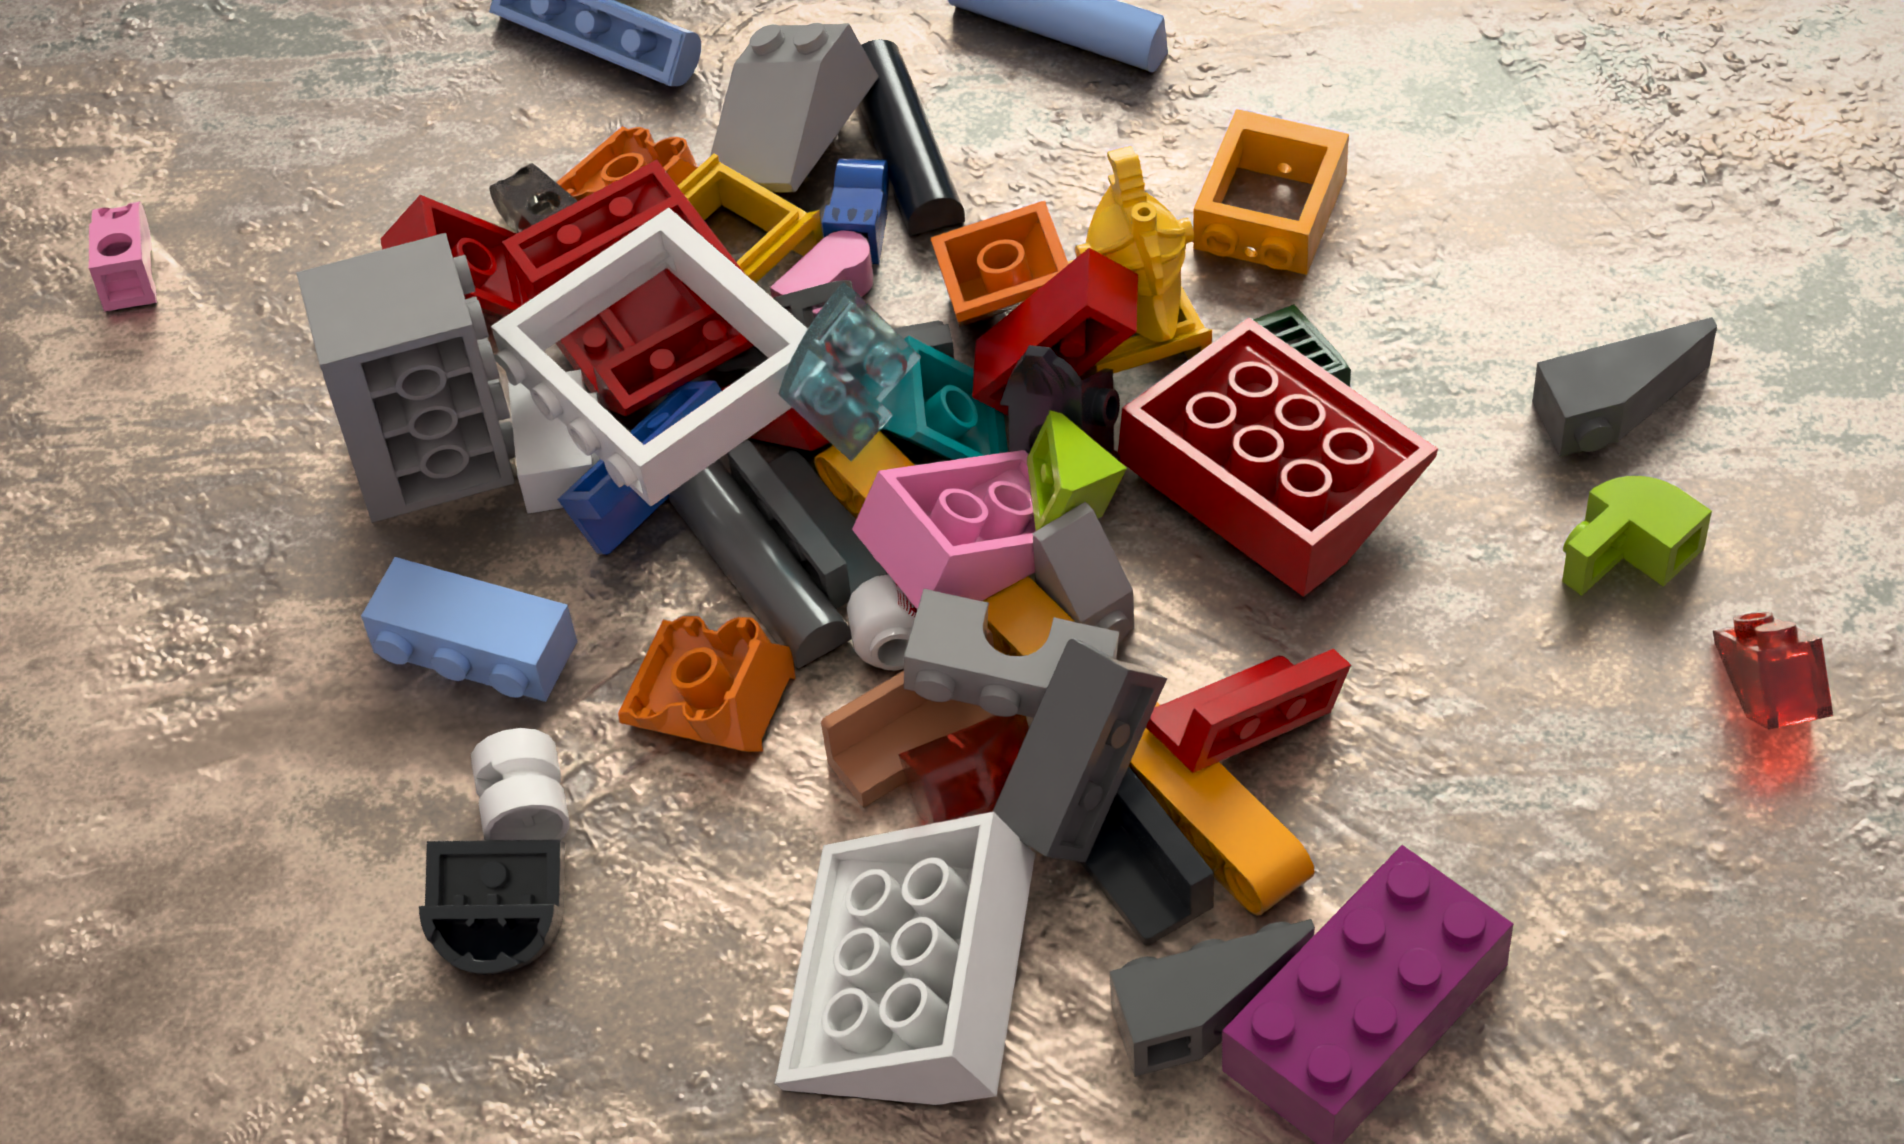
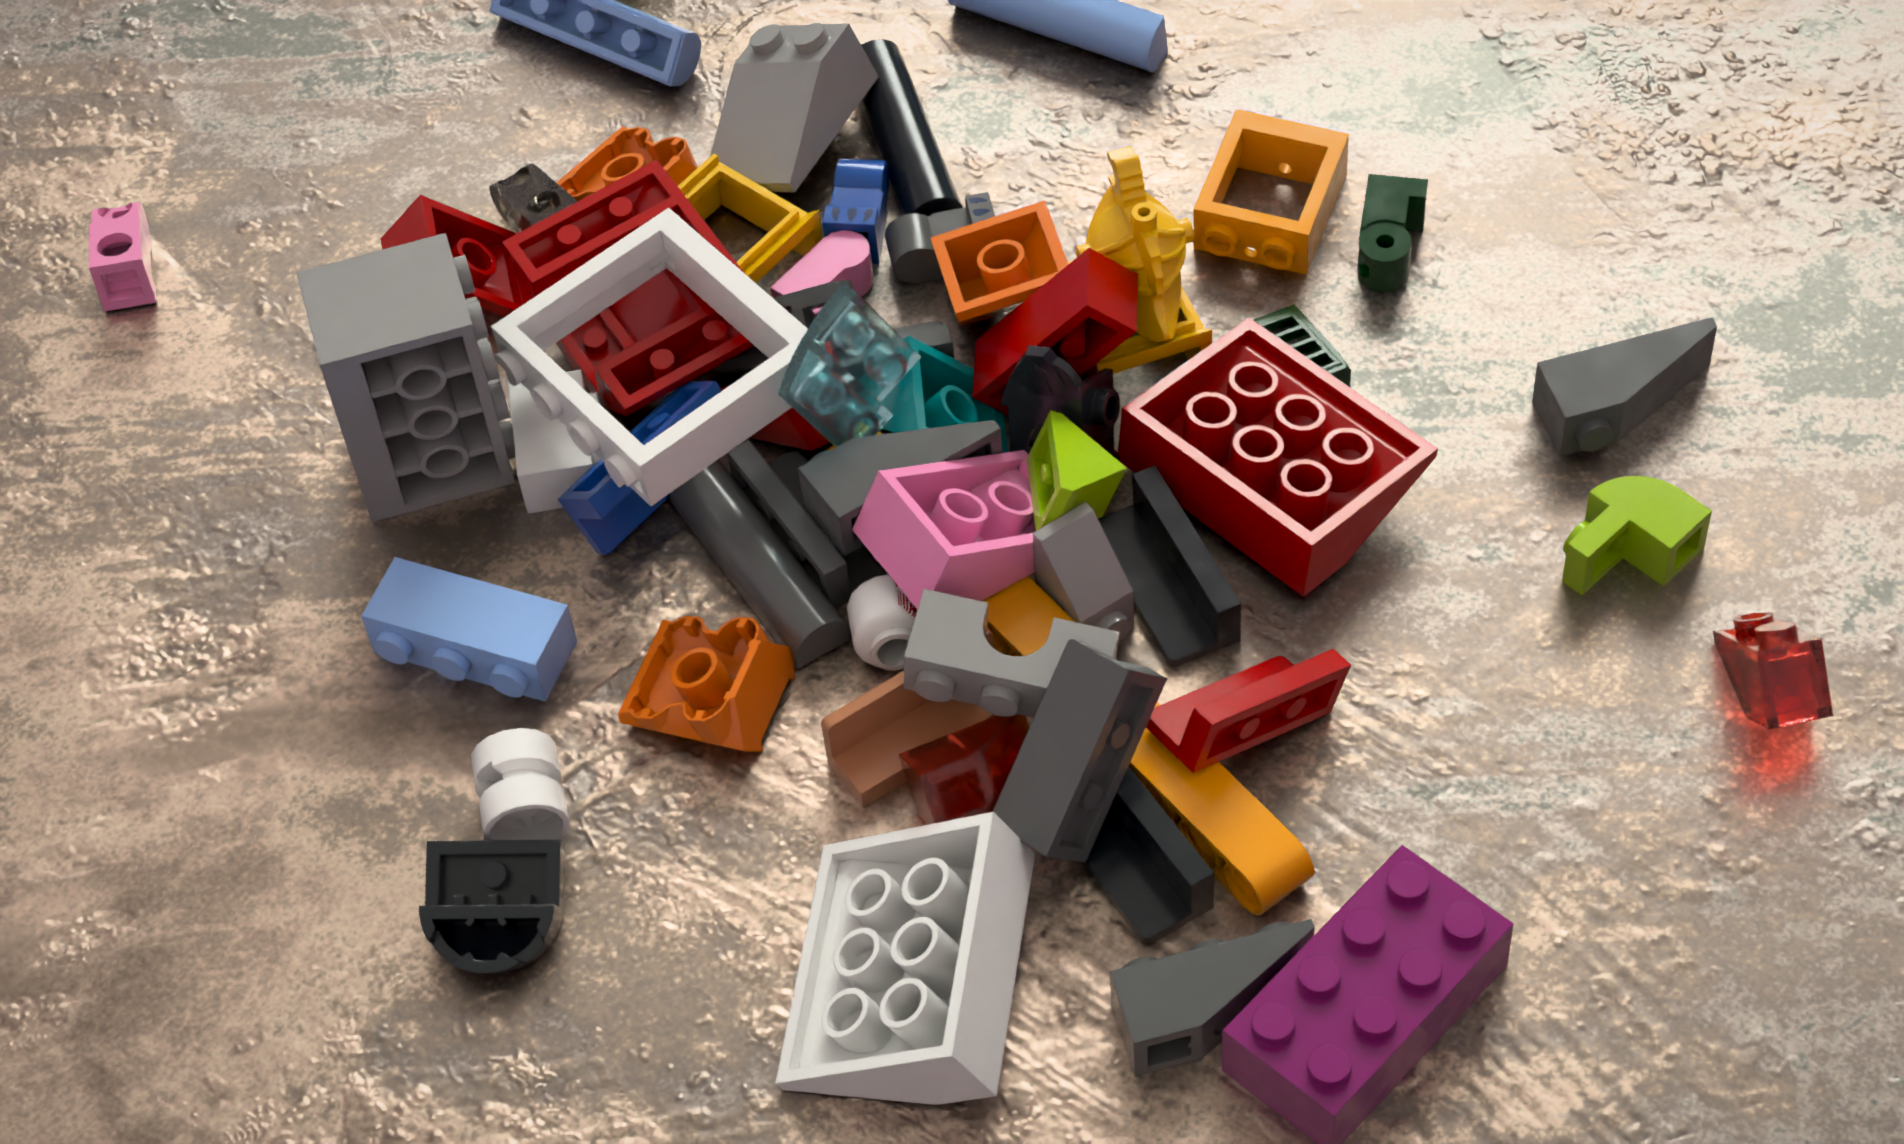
none -> dark grey slope [798,420,1003,556]
none -> dark grey leg [885,192,995,284]
none -> black panel [1098,465,1241,667]
none -> dark green leg [1357,174,1428,292]

